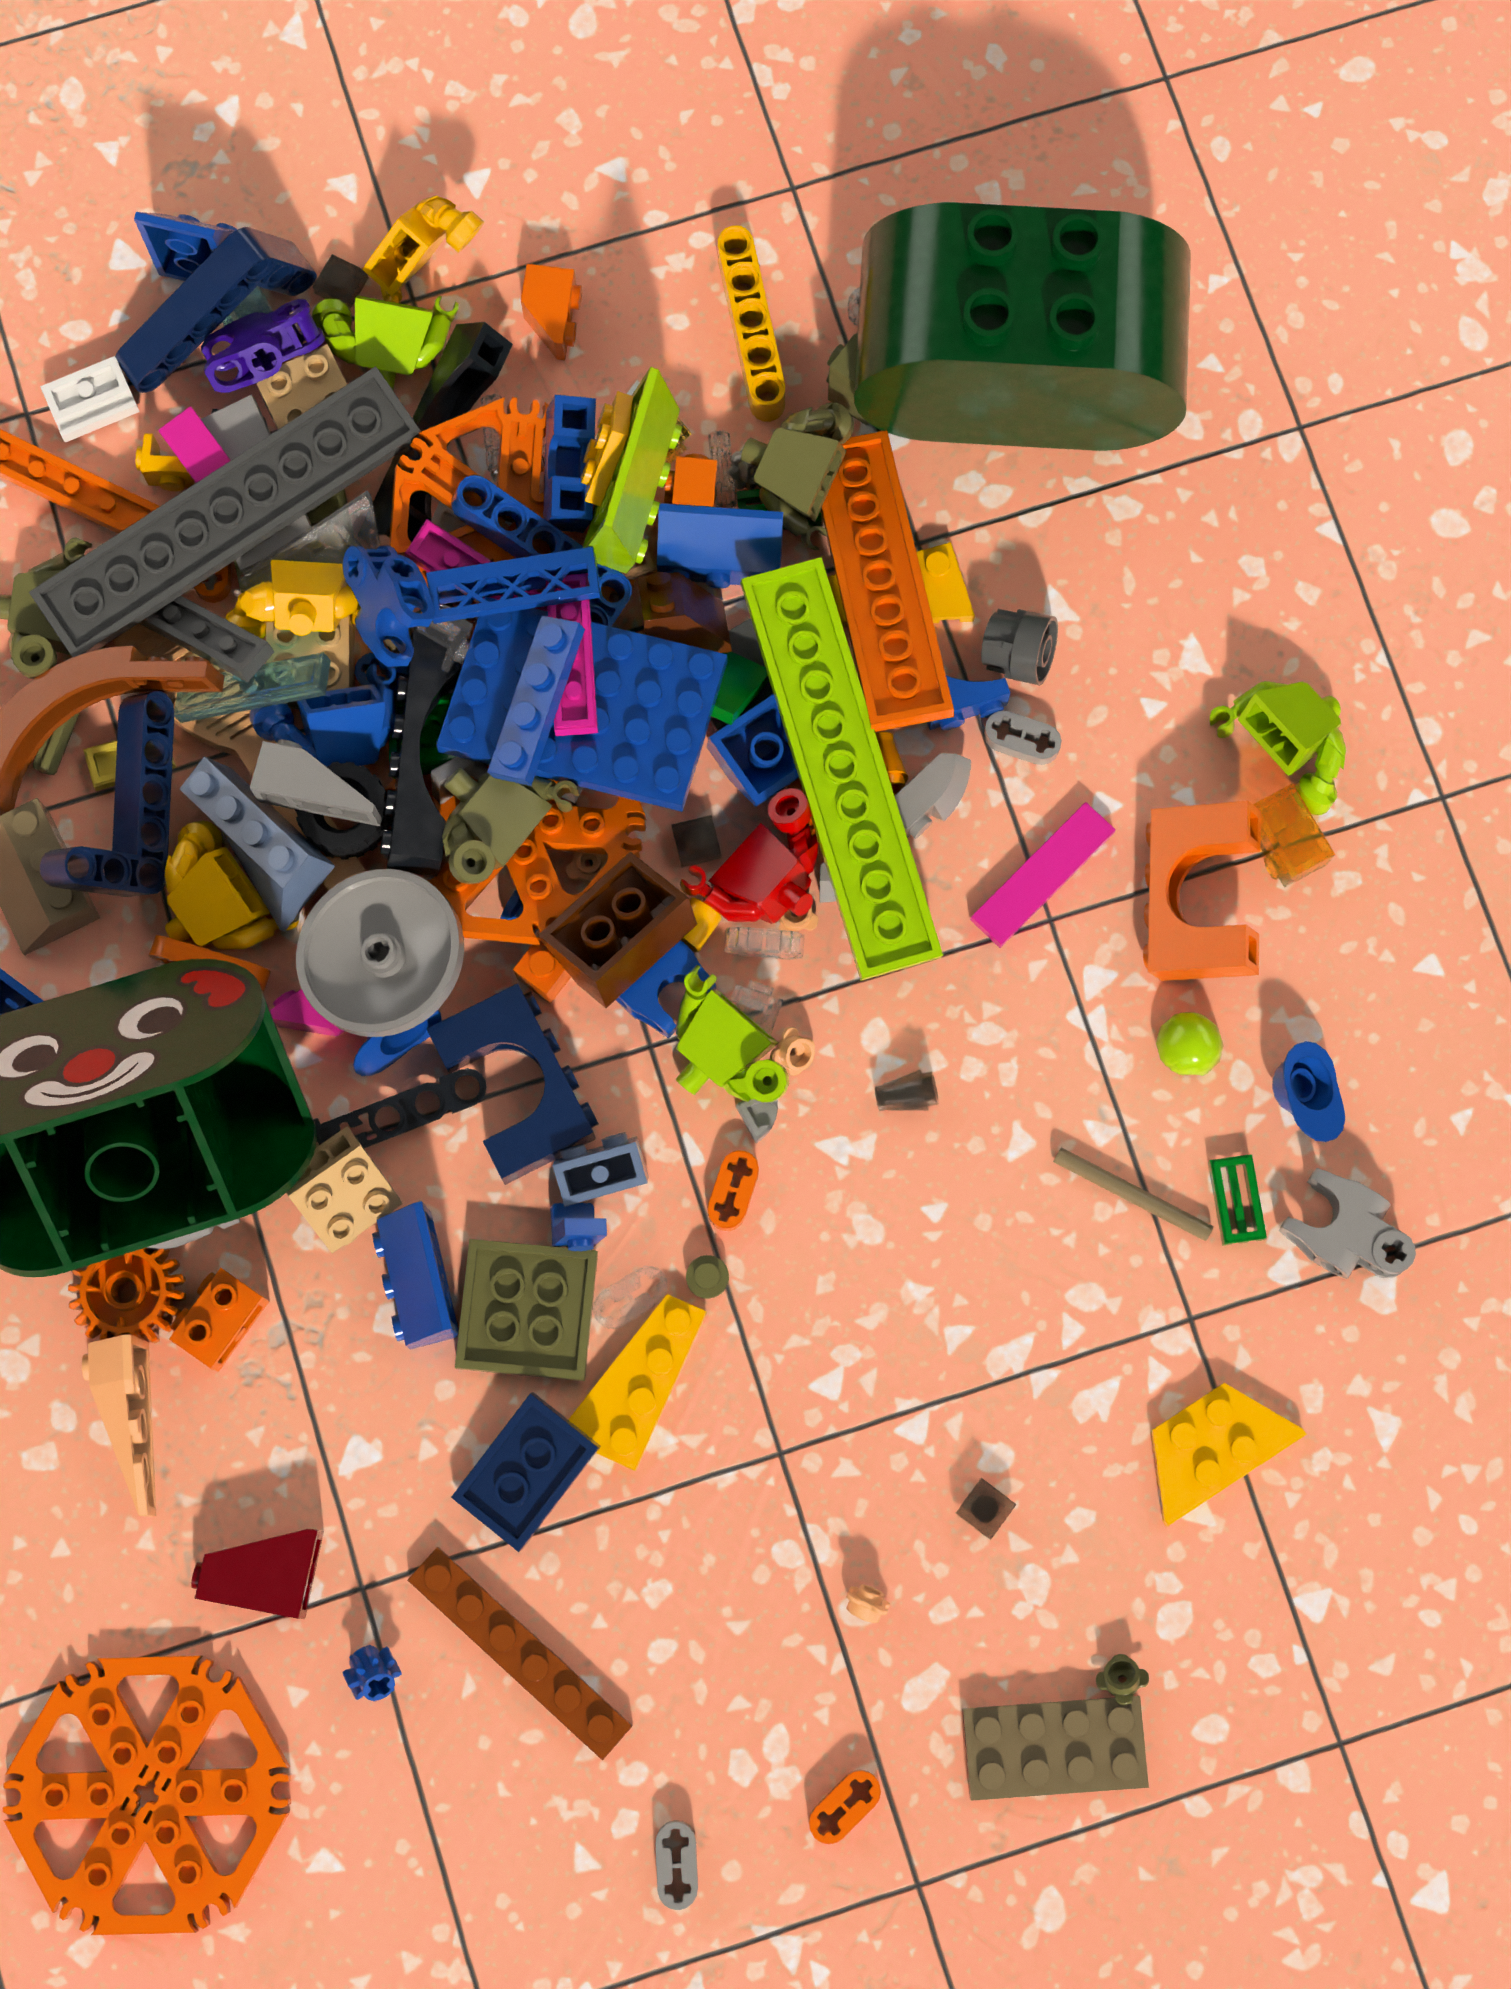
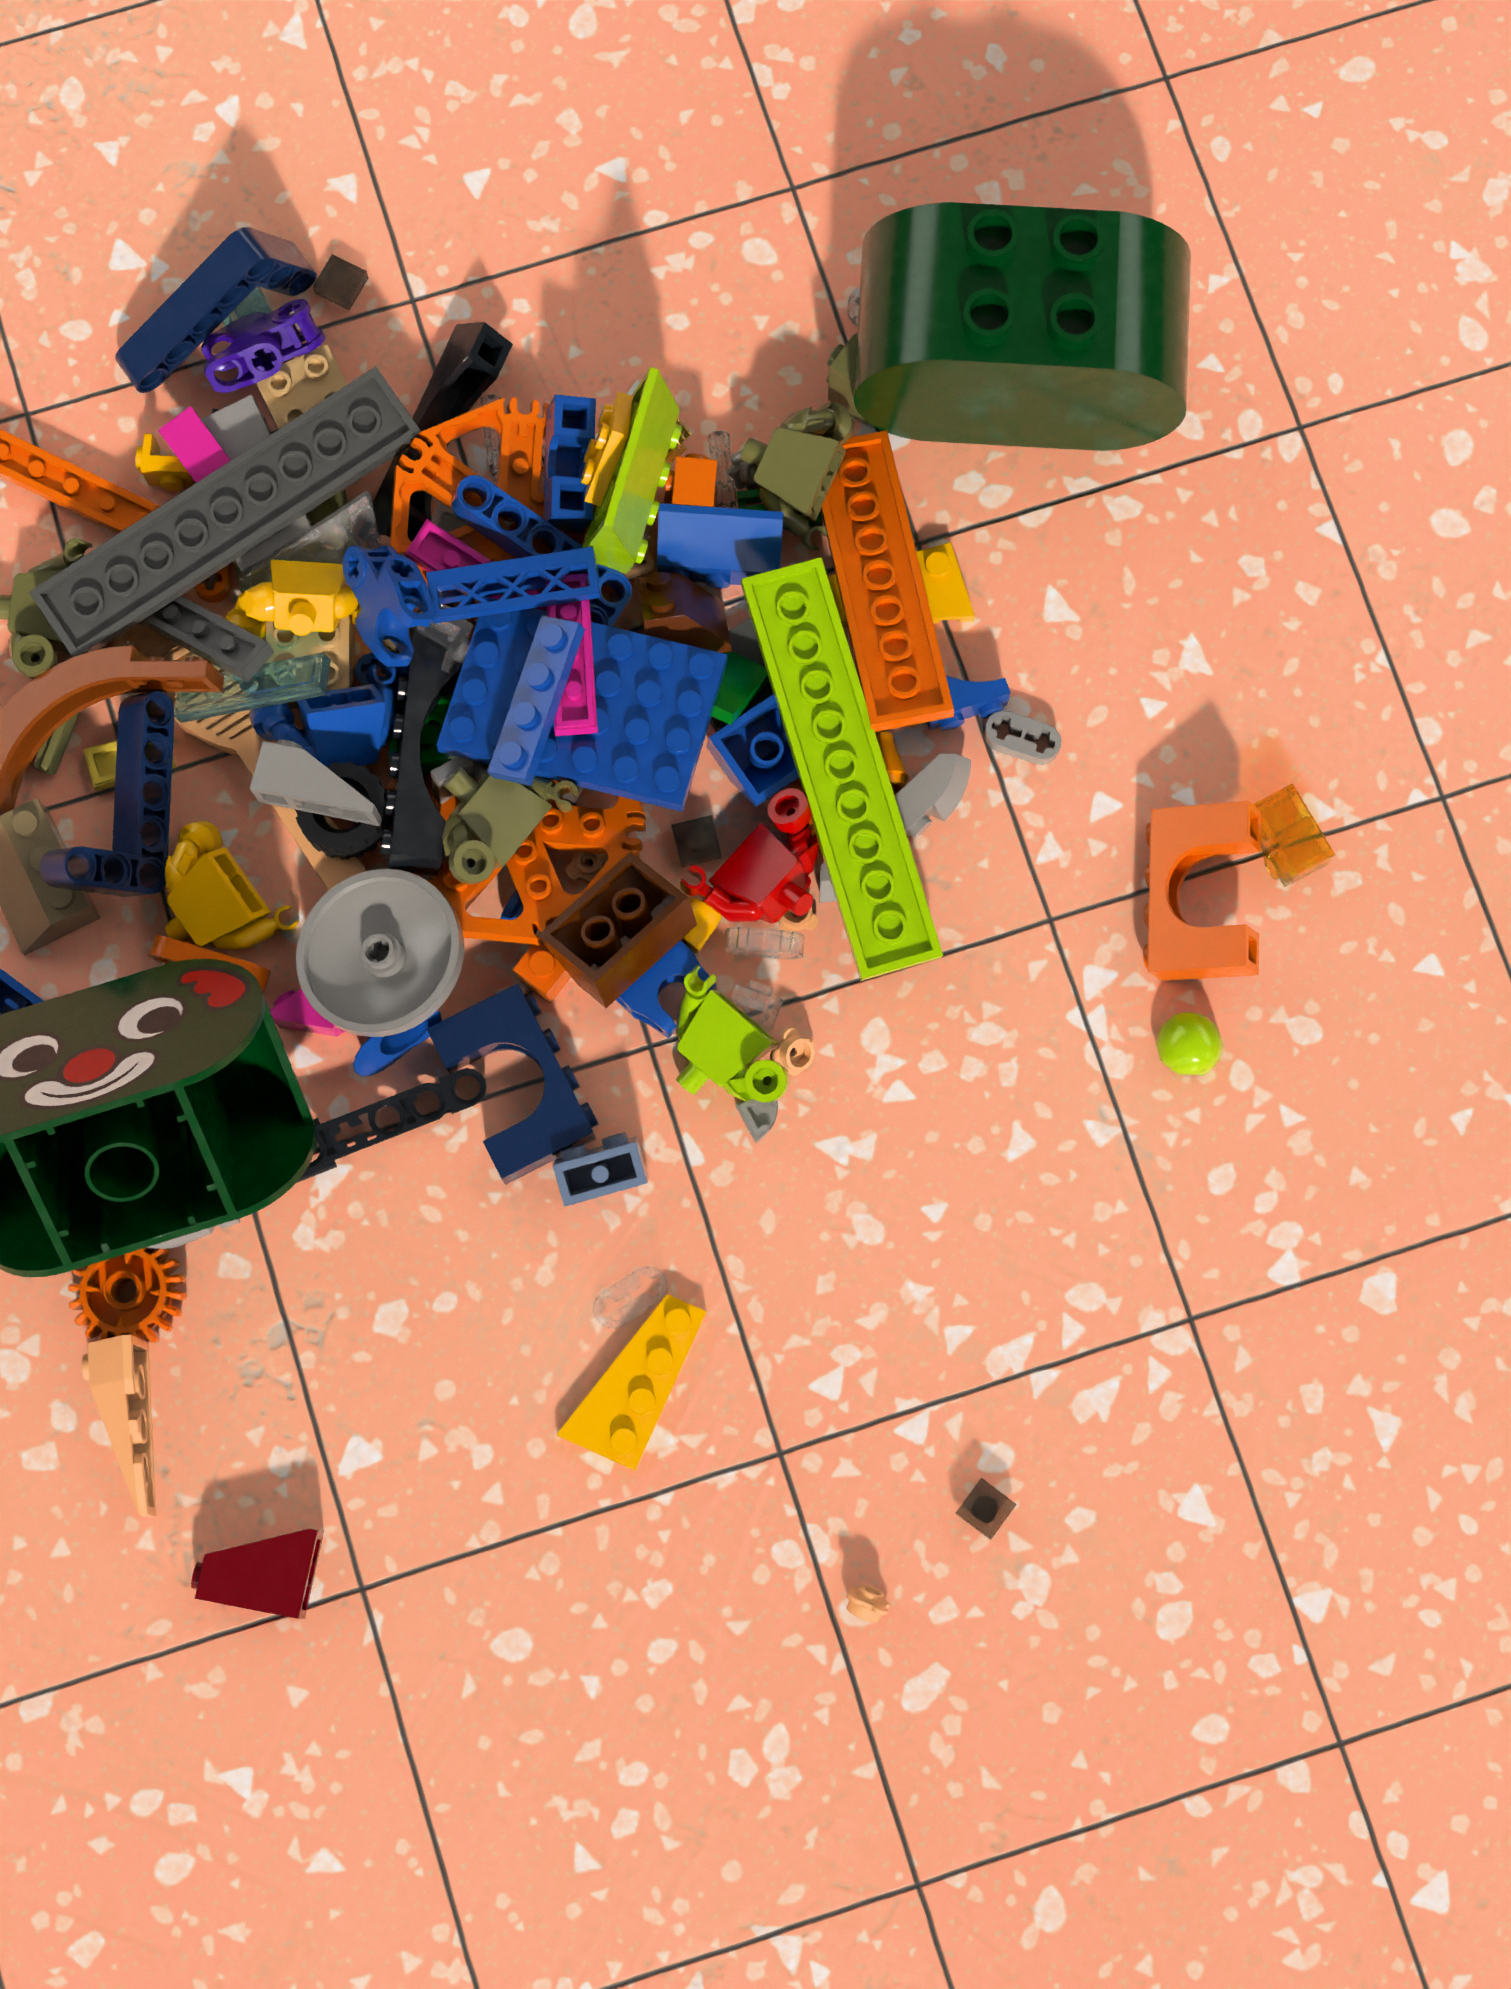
orange plate [3,1656,291,1935] -> none
white plate [40,356,140,443] -> none
blue slope [134,212,237,281] -> none
orange brick [169,1267,269,1372] -> none
sand blue wedge [180,756,335,932] -> none
tan brick [286,1126,403,1253] -> none
lime torso [312,295,459,390] -> none
blue gear [342,1645,402,1701] -> none
yellow torso [362,195,484,303] -> none
blue slope [372,1201,459,1349] -> none
dark orange plate [407,1547,633,1761] -> none
dark blue plate [451,1392,601,1552] -> none
olive plate [455,1239,598,1381] -> none
orange slope [521,264,582,361] -> none
blue bracket [550,1203,607,1251] -> none
light grey beam [655,1820,698,1910] -> none
olive plate [686,1255,729,1299] -> none
orange beam [708,1150,759,1231] -> none
yellow beam [718,225,785,422] -> none
orange beam [808,1769,881,1844] -> none
clear smoke cone [875,1069,939,1111] -> none
dark tan plate [962,1696,1149,1801] -> none
dark pink tile [970,802,1116,948] -> none
dark grey piece [981,609,1058,686] -> none
dark tan bar [1053,1147,1214,1241] -> none
olive plate [1096,1654,1149,1705] -> none
yellow wing [1151,1383,1307,1527] -> none
green tile [1208,1154,1267,1246] -> none
lime torso [1210,681,1346,815] -> none
blue piece [1272,1041,1345,1142] -> none
light grey piece [1279,1168,1416,1279] -> none

